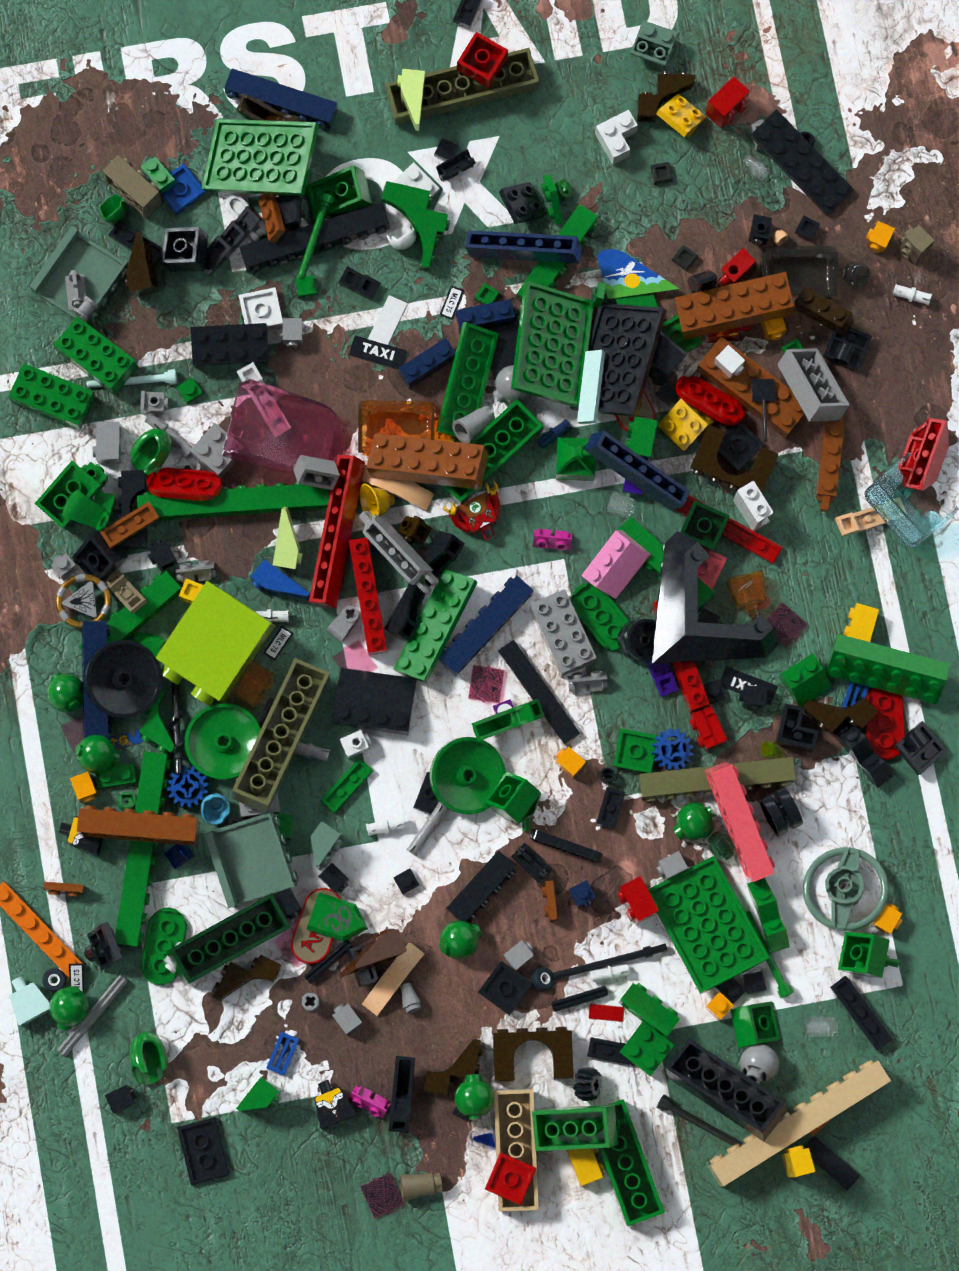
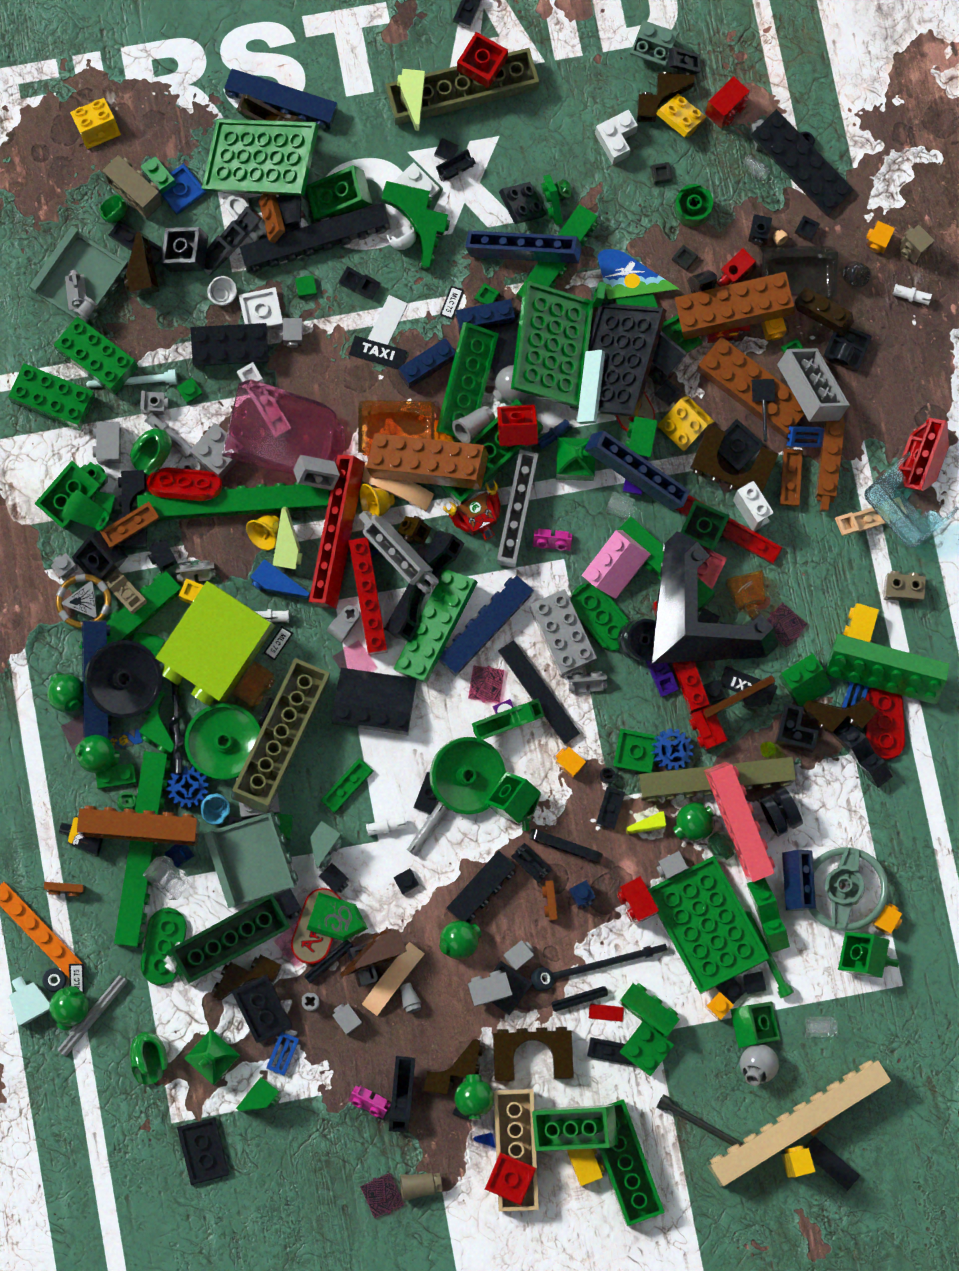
light orange brick [70,771,98,803] -> none
black plate [84,922,122,971] -> none
black brick [105,1085,137,1114] -> none
light grey pin [295,743,330,761] -> none
green piece [298,193,335,280] -> none
torso [314,1080,357,1130] -> none
white brick [340,730,371,759] -> none
black gear [573,1067,602,1101] -> none
white axle [590,964,629,982] -> none
black brick [666,1039,787,1142] -> none
red tile [675,376,745,426] -> none
white brick [714,345,745,378] -> none
black plate [829,976,893,1051] -> none
black plate [894,721,947,775] -> none
none -> yellow bracket [70,98,121,149]
none -> clear brick [143,856,191,900]
none -> green piece [184,1029,241,1086]
none -> white hair [207,276,237,306]
none -> black plate [231,974,292,1043]
none -> yellow hat [246,515,280,550]
none -> light grey brick [468,970,512,1007]
none -> red slope [497,405,538,447]
none -> light grey brick [497,450,538,568]
none -> neon yellow slope [626,811,666,834]
none -> black plate [669,47,701,74]
none -> green brick [674,184,713,227]
none -> reddish brown tile [703,675,776,720]
none -> dark orange plate [780,448,803,507]
none -> dark blue brick [782,850,816,911]
none -> blue tile [786,426,824,447]
none -> dark tan brick [883,571,926,603]

